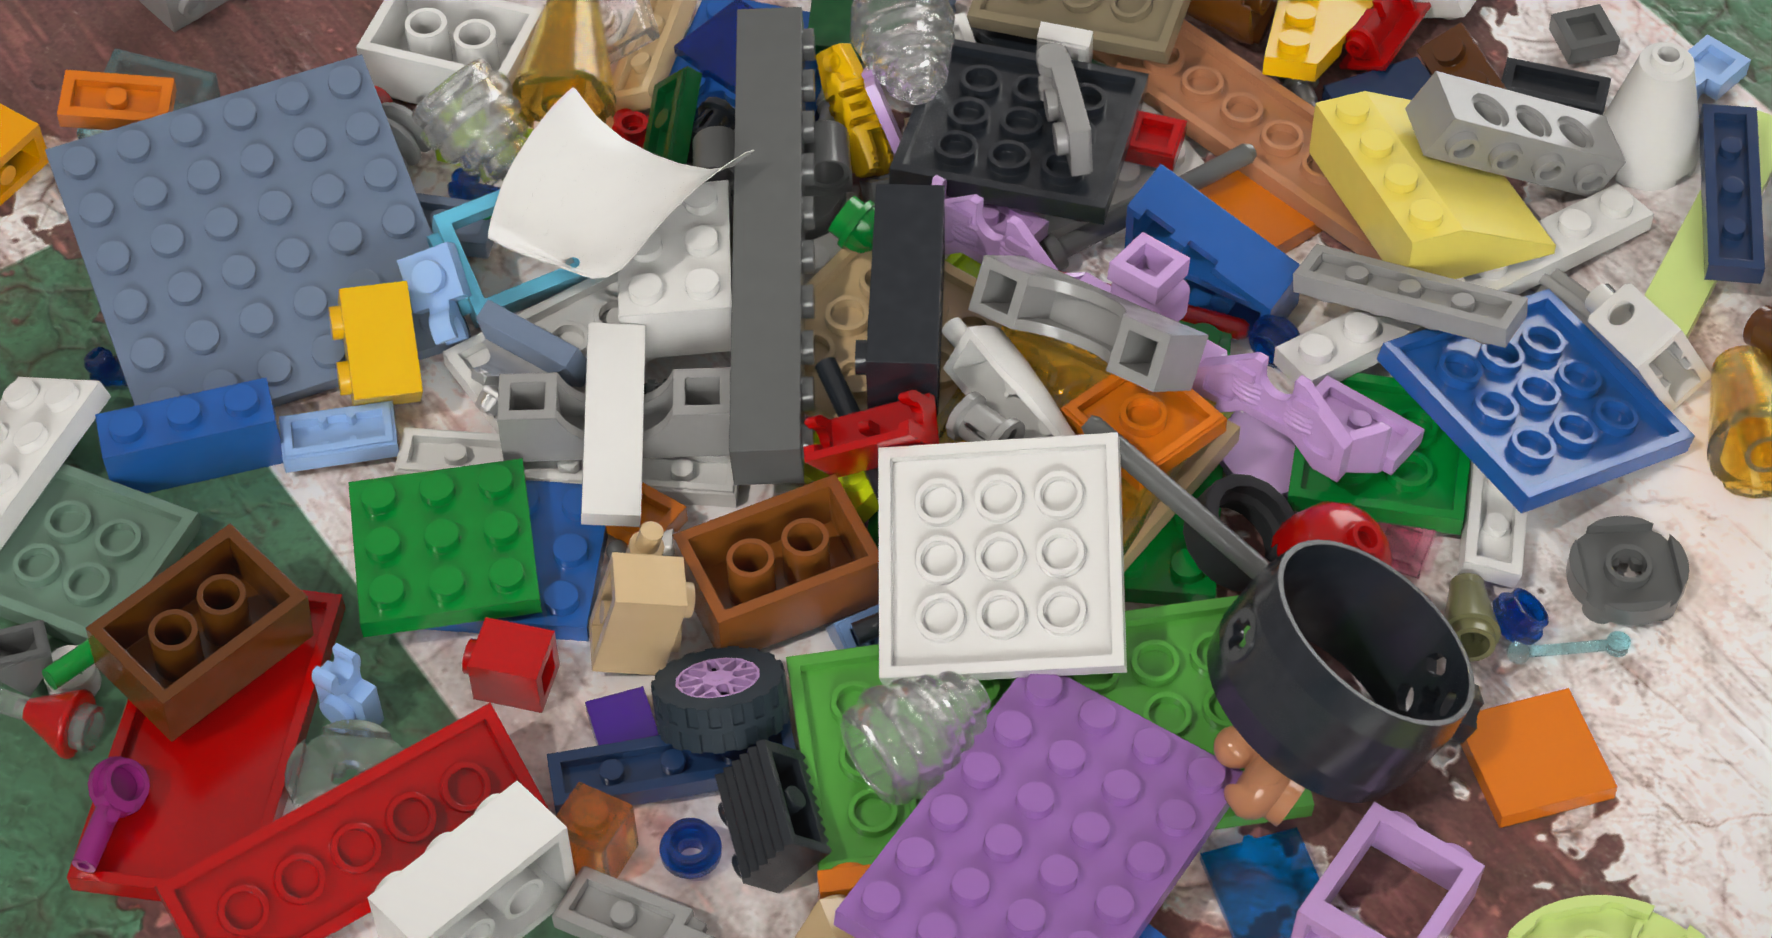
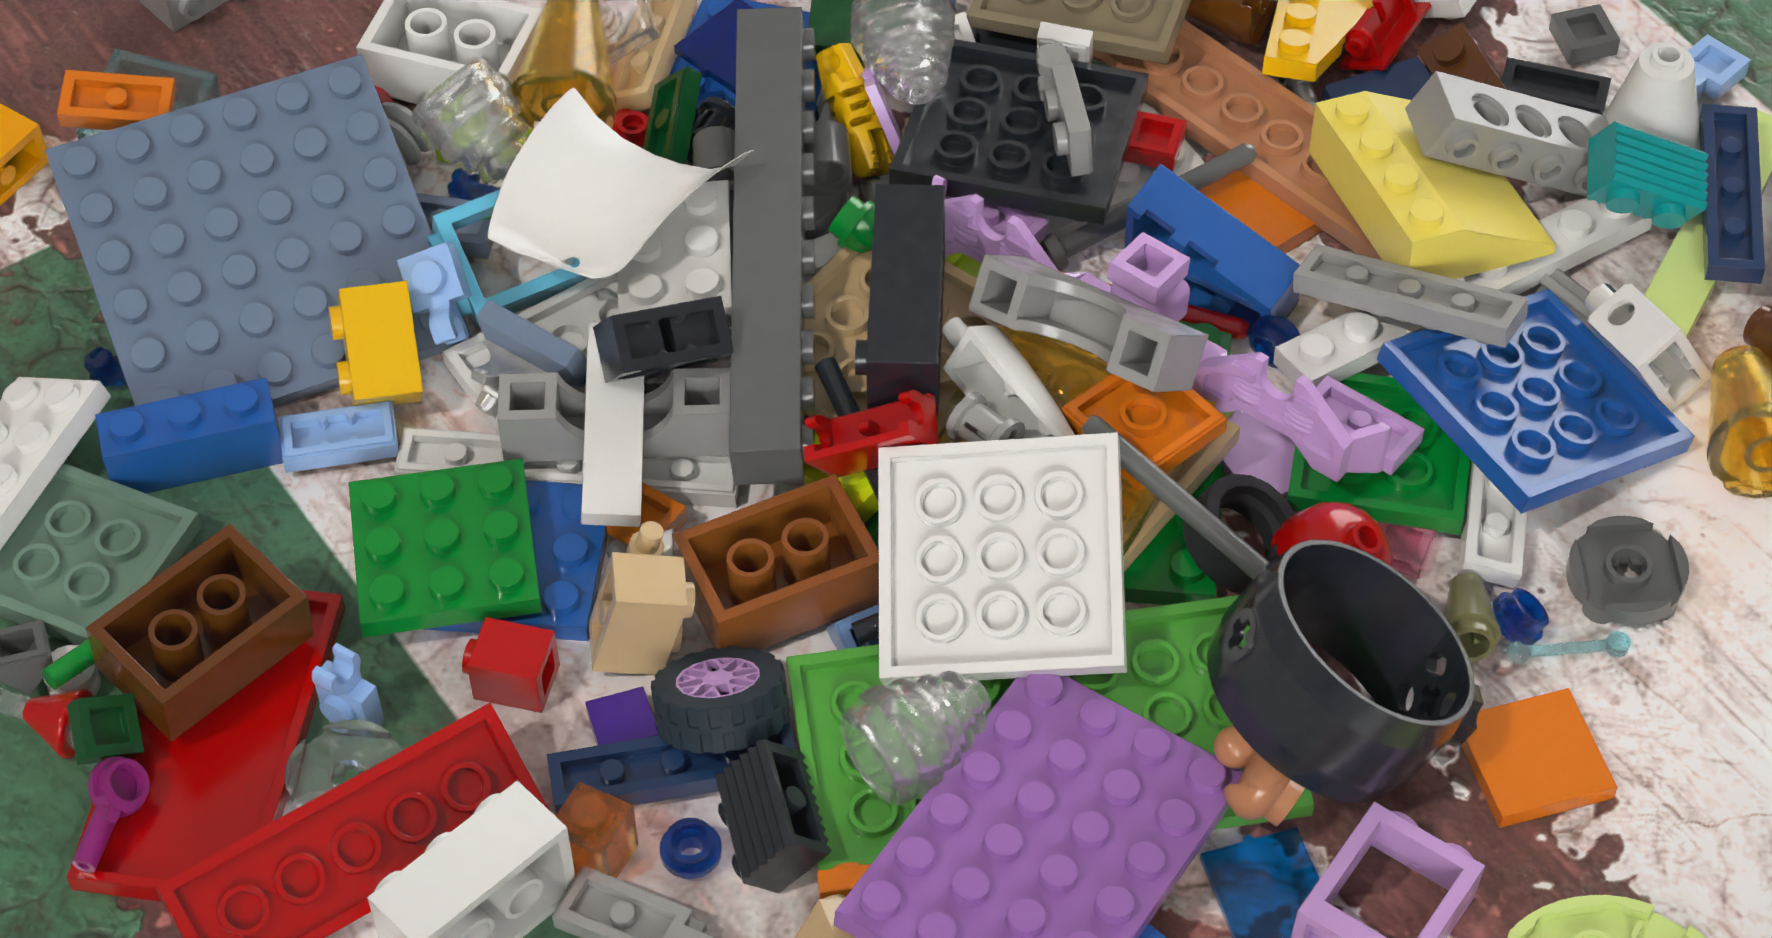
none -> dark green plate [67,693,144,765]
none -> black brick [593,296,734,383]
none -> teal brick [1587,121,1709,229]

